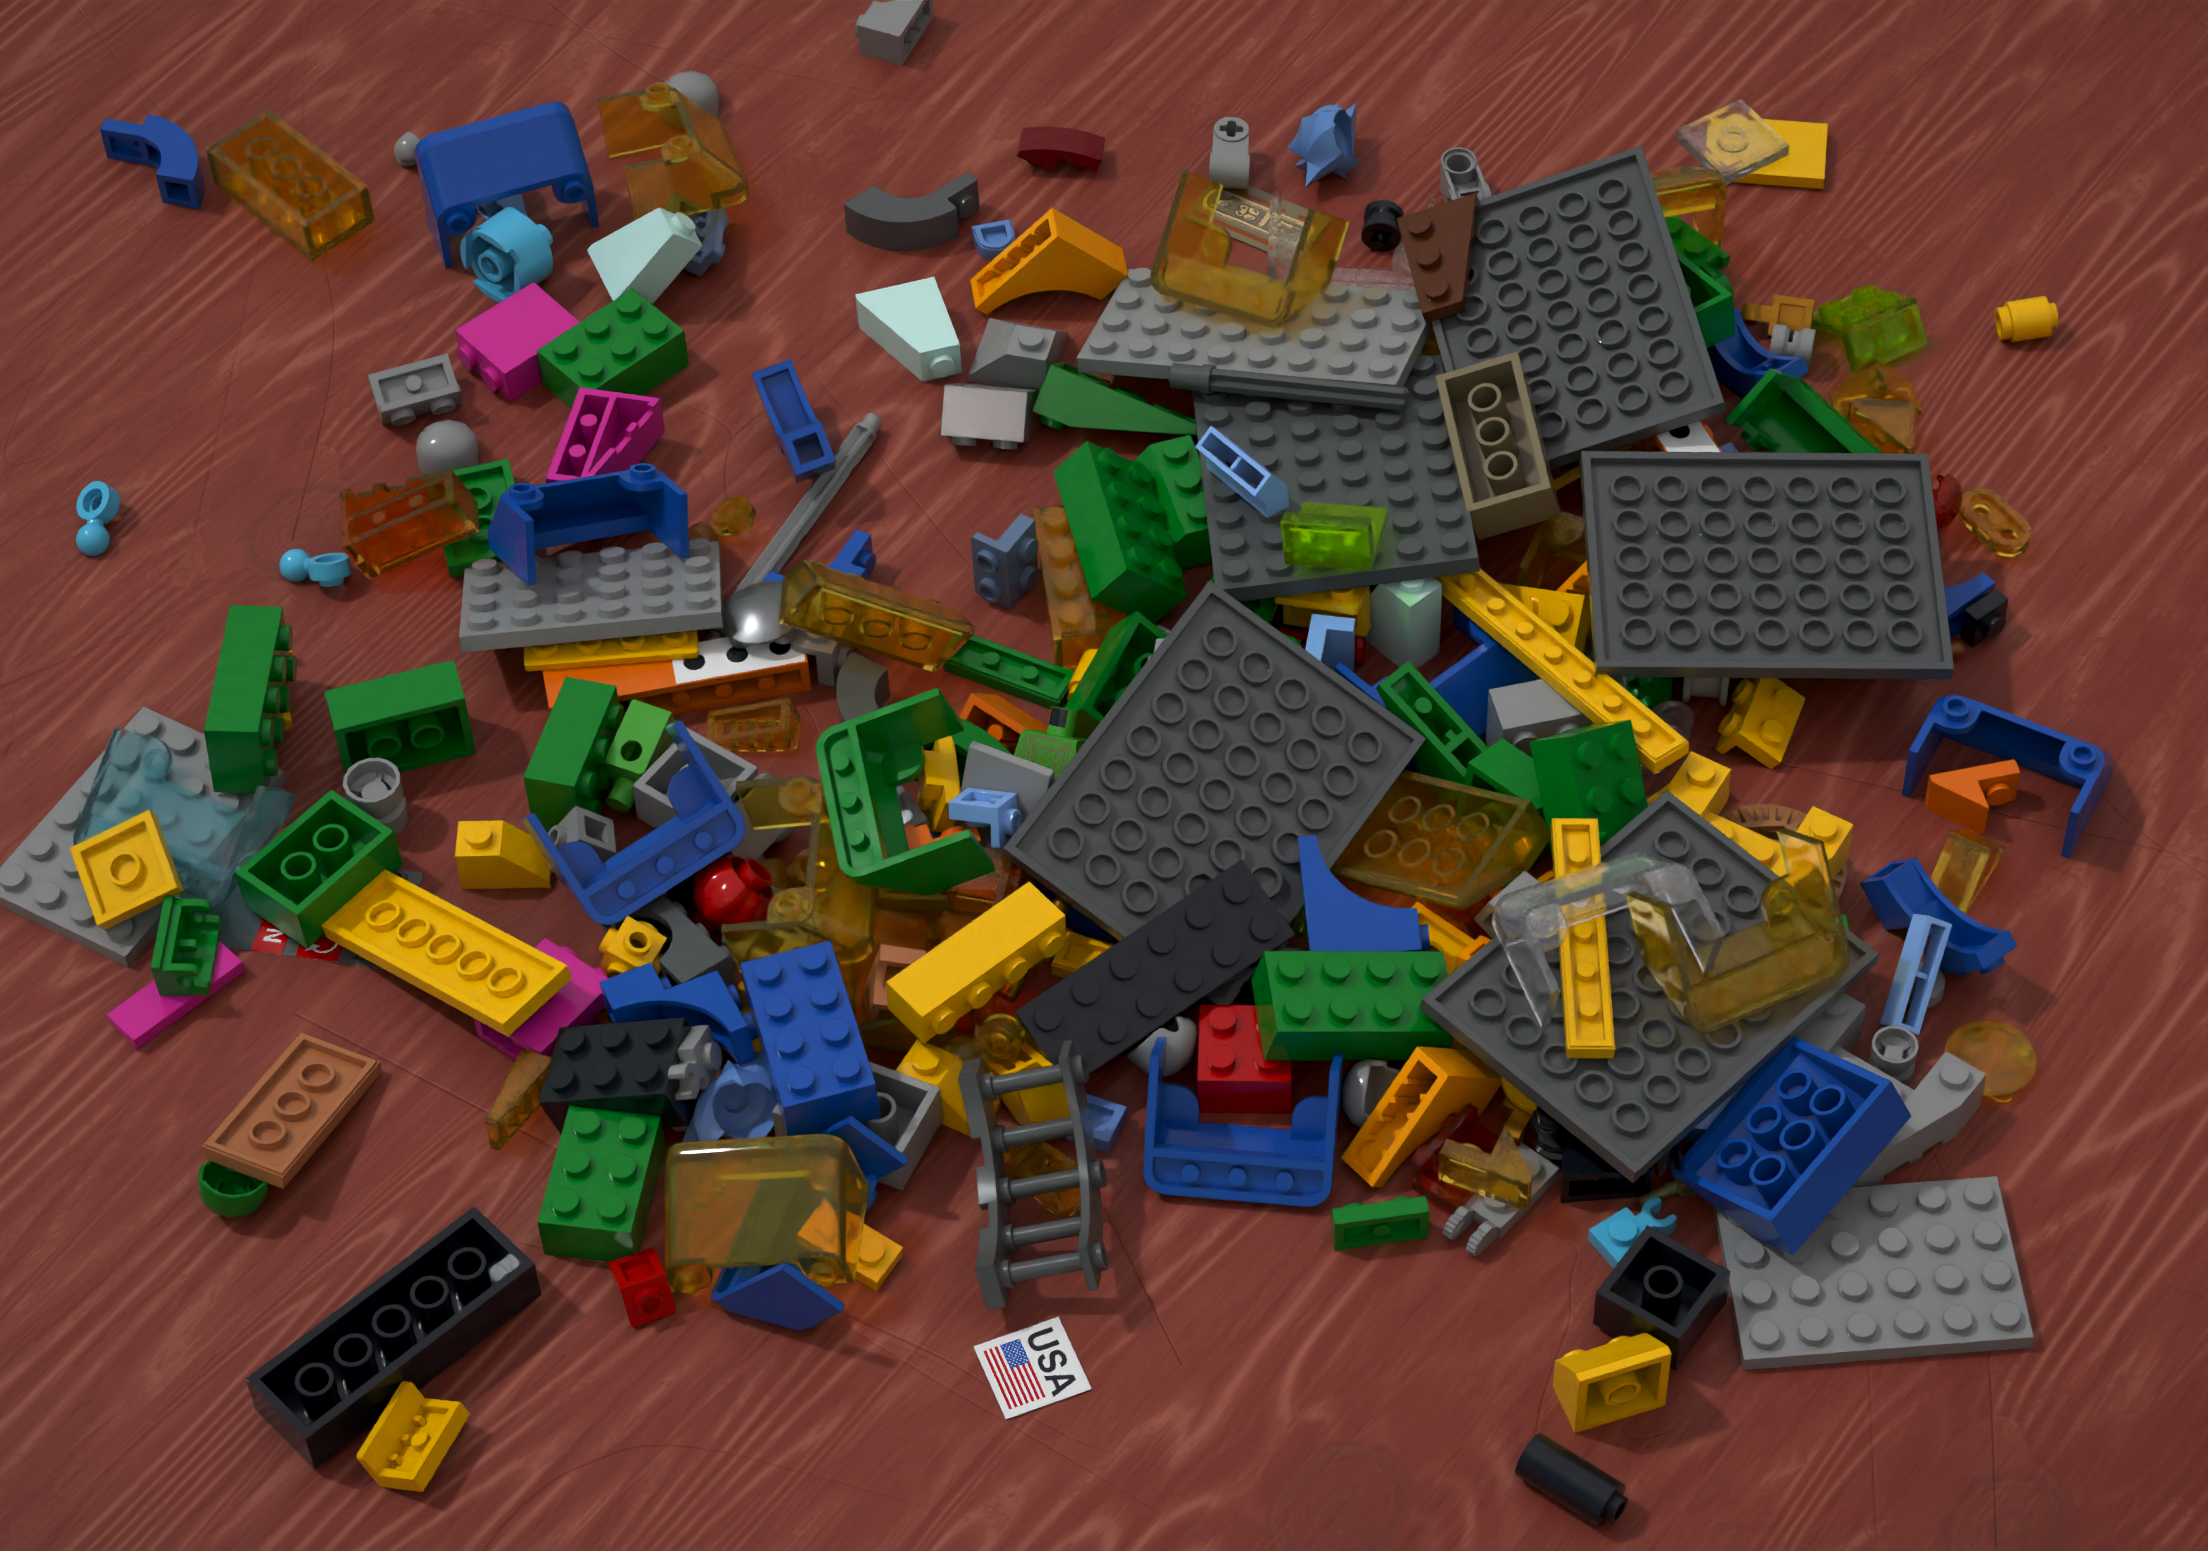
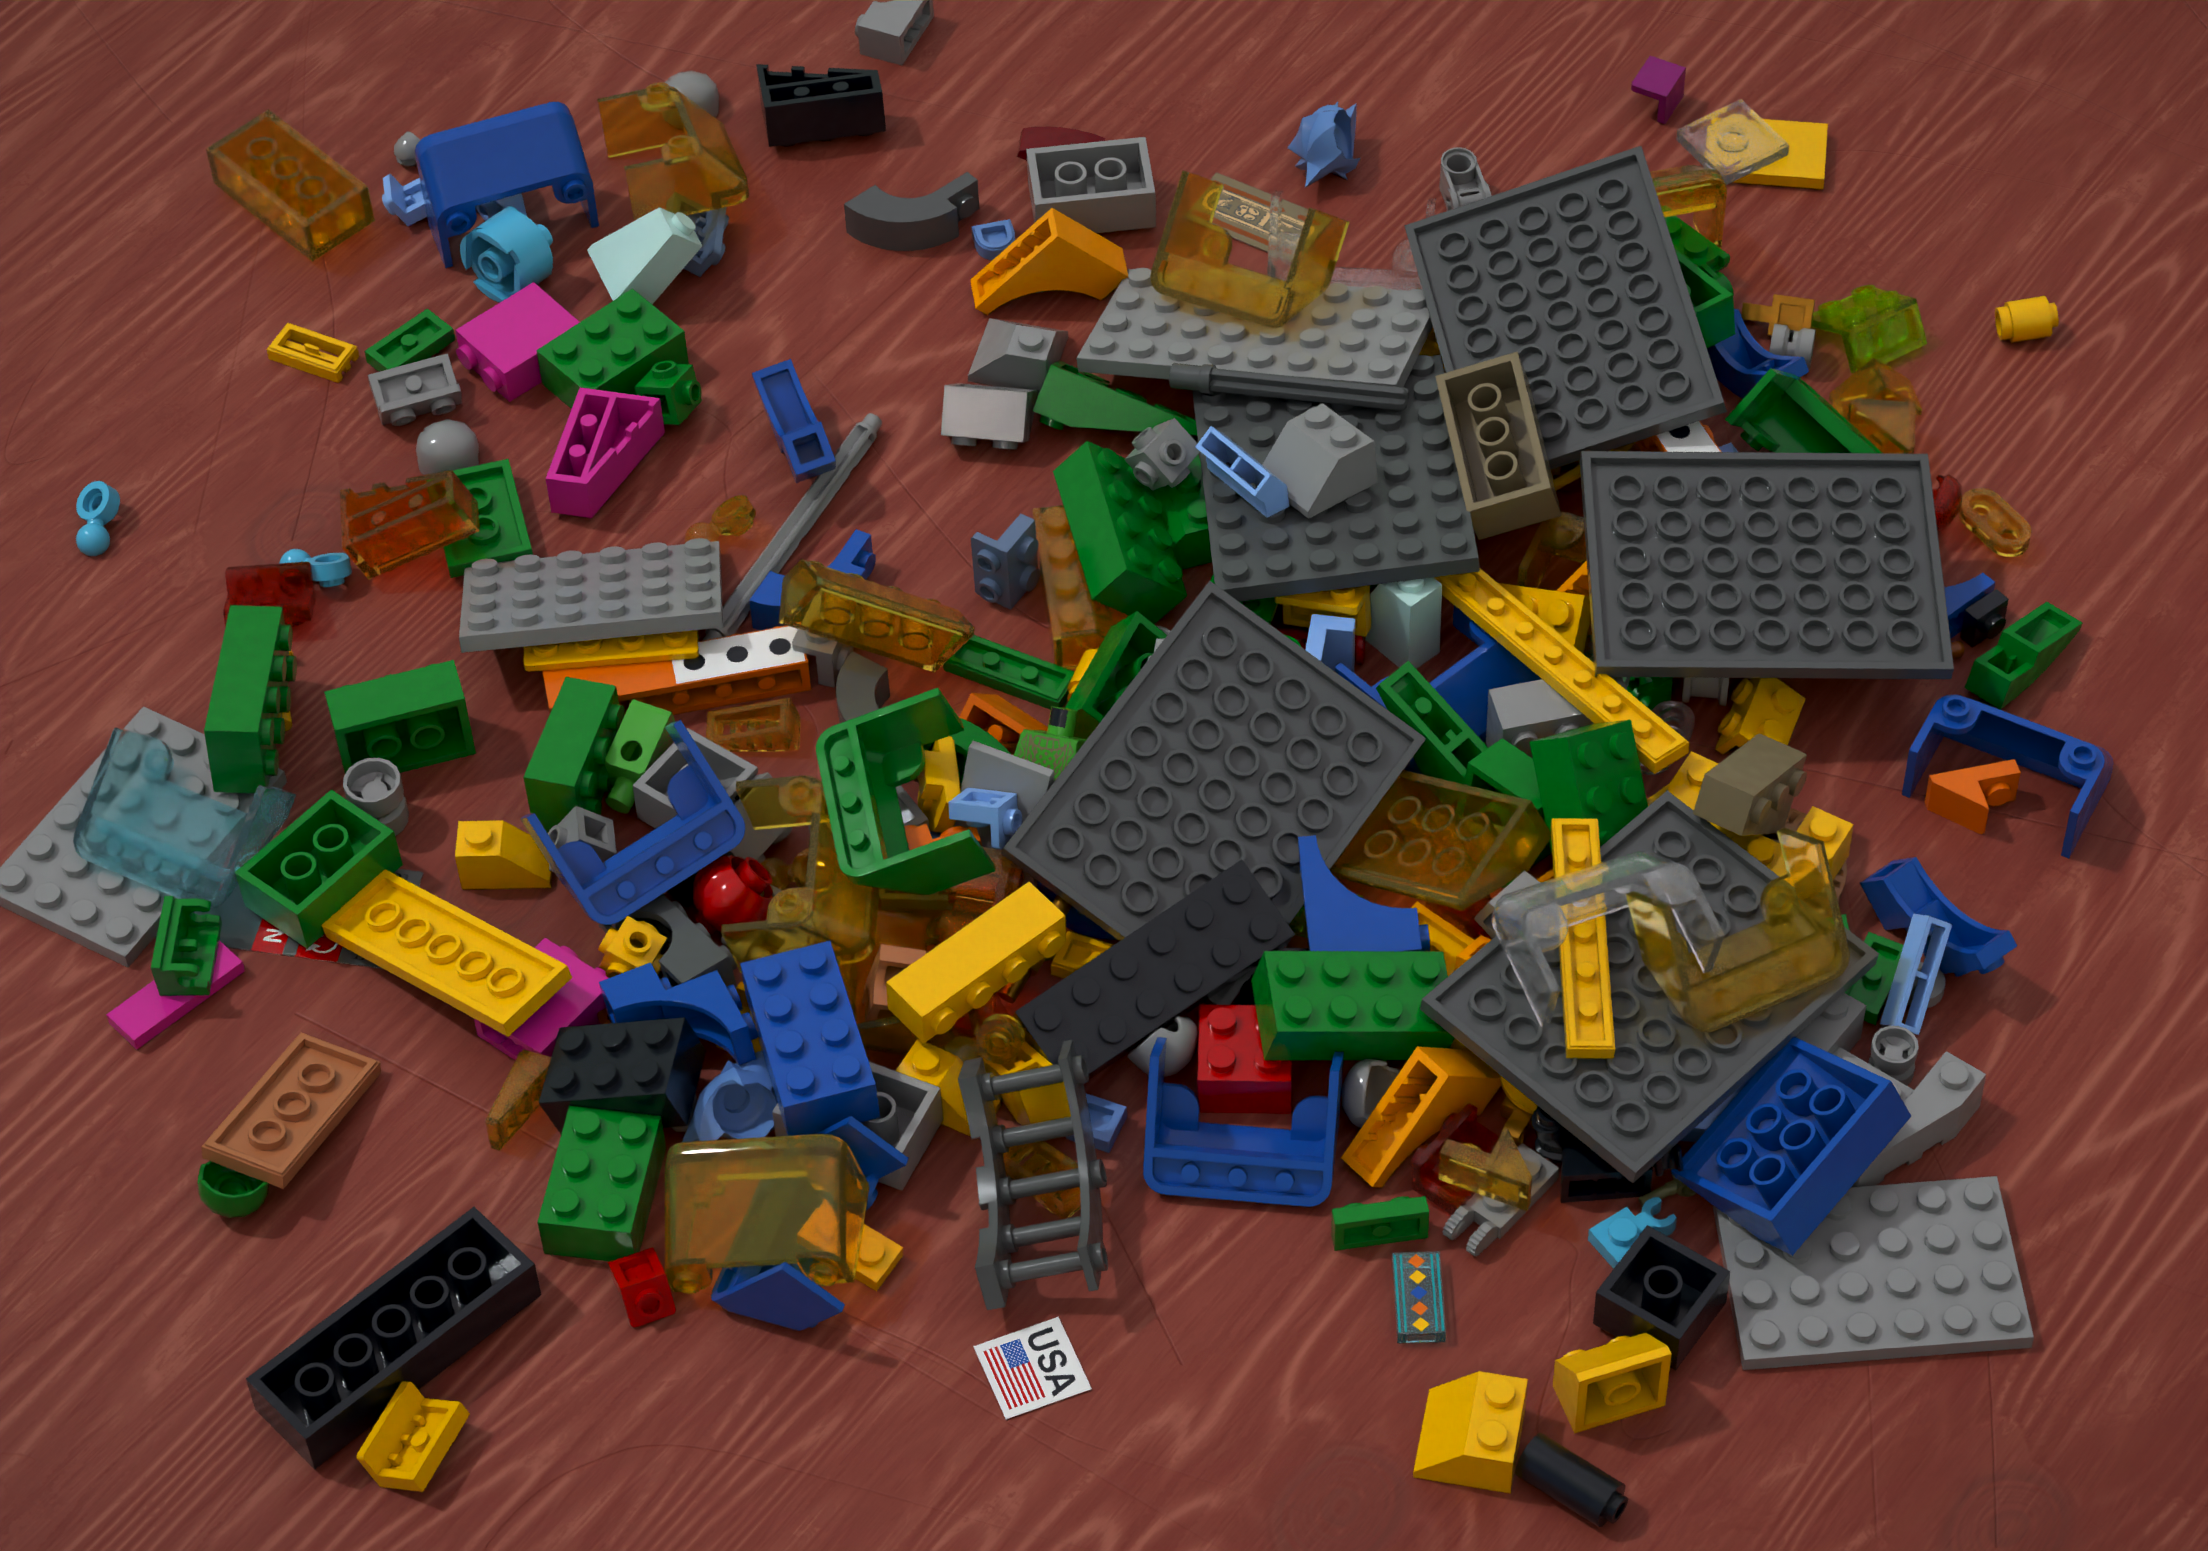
yellow plate [70,809,184,930] -> none
blue arch [100,114,205,209] -> none
blue windscreen [488,463,689,586] -> none
light grey plate [668,1025,722,1100] -> none
flat silver dish [722,581,805,649] -> none
light aqua slope [855,277,962,382] -> none
light grey piece [1208,117,1250,189] -> none
clear neon green bracket [1280,502,1388,570] -> none
black wheel [1361,200,1404,252] -> none
reddish brown wing [1397,193,1480,323] -> none
clear yellow slope [1931,829,2005,913] -> none
clear yellow dish [1944,1020,2037,1102] -> none
none -> clear red bracket [223,562,316,627]
none -> yellow tile [266,323,359,383]
none -> green plate [364,309,456,372]
none -> light blue bracket [382,174,427,226]
none -> green brick [634,360,702,425]
none -> black wedge [756,64,886,147]
none -> light grey brick [1026,137,1156,233]
none -> light grey brick [1125,418,1200,491]
none -> light grey slope [1262,403,1378,519]
none -> clear light blue tile [1392,1251,1446,1343]
none -> yellow slope [1413,1371,1528,1494]
none -> magenta panel [1631,56,1686,124]
none -> dark tan wedge [1693,733,1807,836]
none -> green plate [1845,932,1904,1025]
none -> green slope [1964,602,2083,710]

